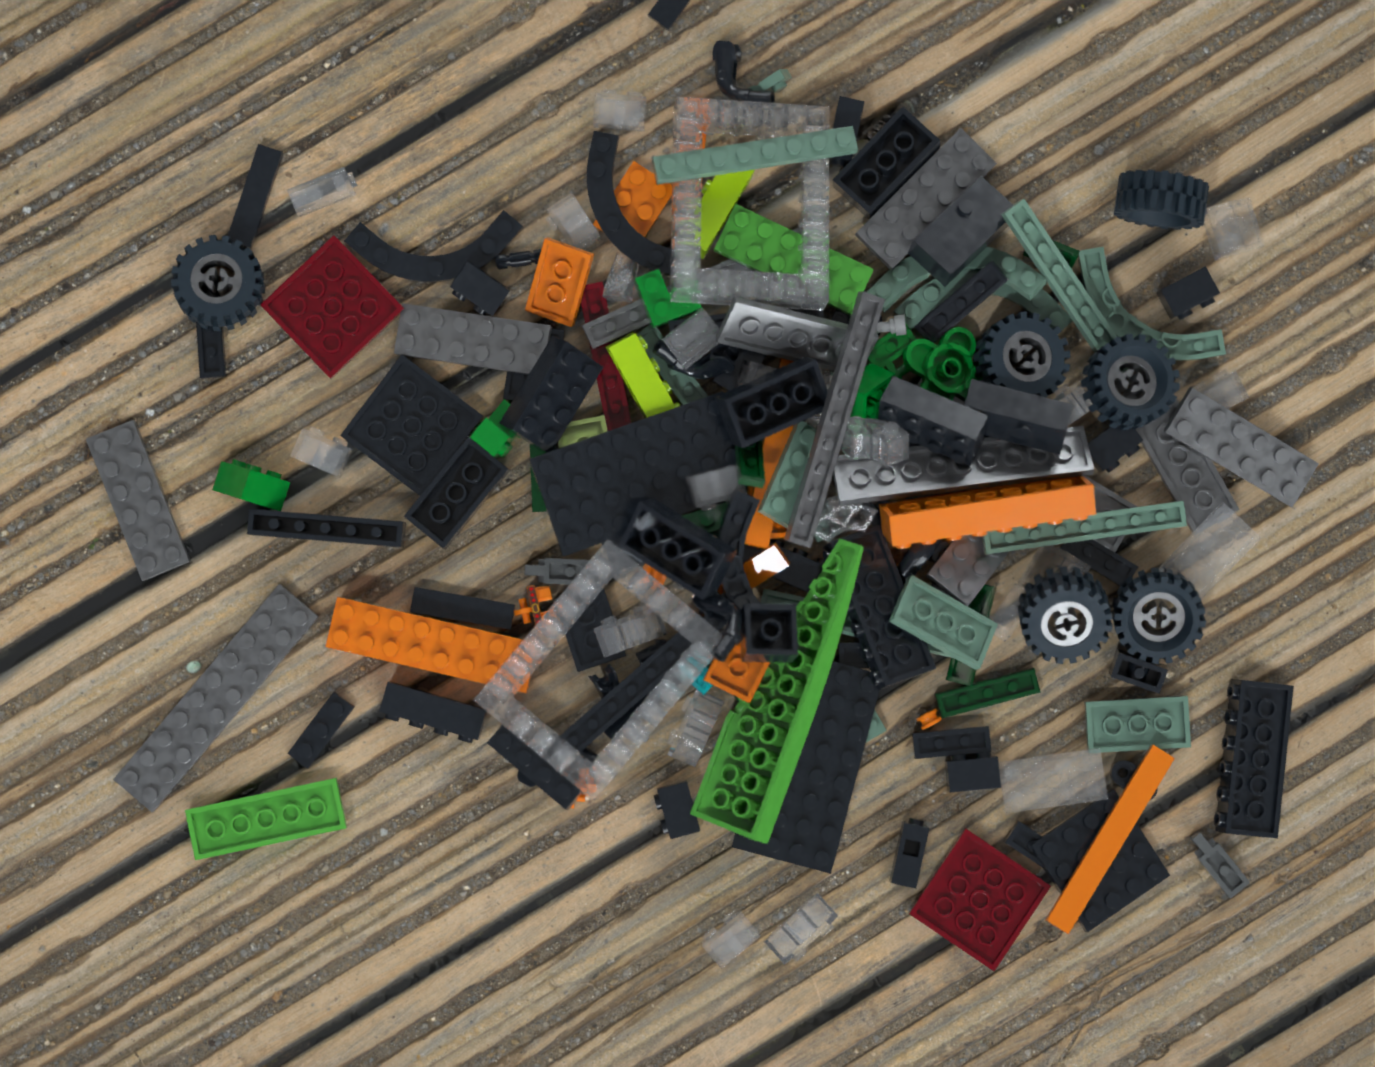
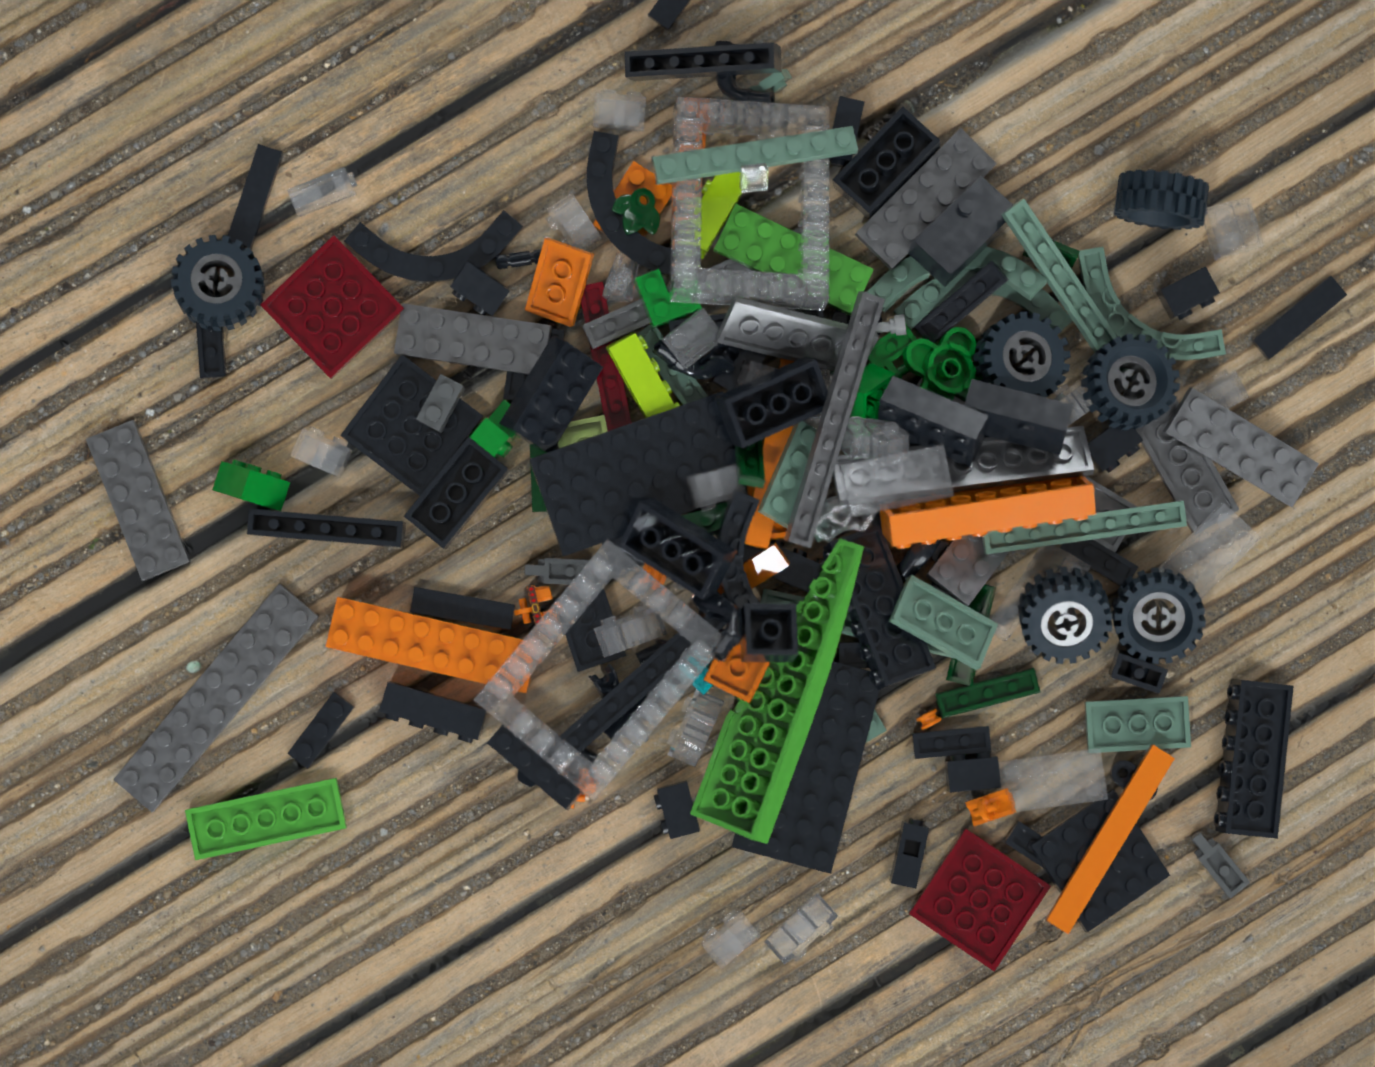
none -> dark grey brick [416,374,466,433]
none -> dark green plate [612,188,660,235]
none -> black brick [625,42,782,81]
none -> clear plate [740,163,768,193]
none -> clear plate [841,445,954,516]
none -> orange hips [965,788,1016,826]
none -> black tile [1252,276,1347,360]

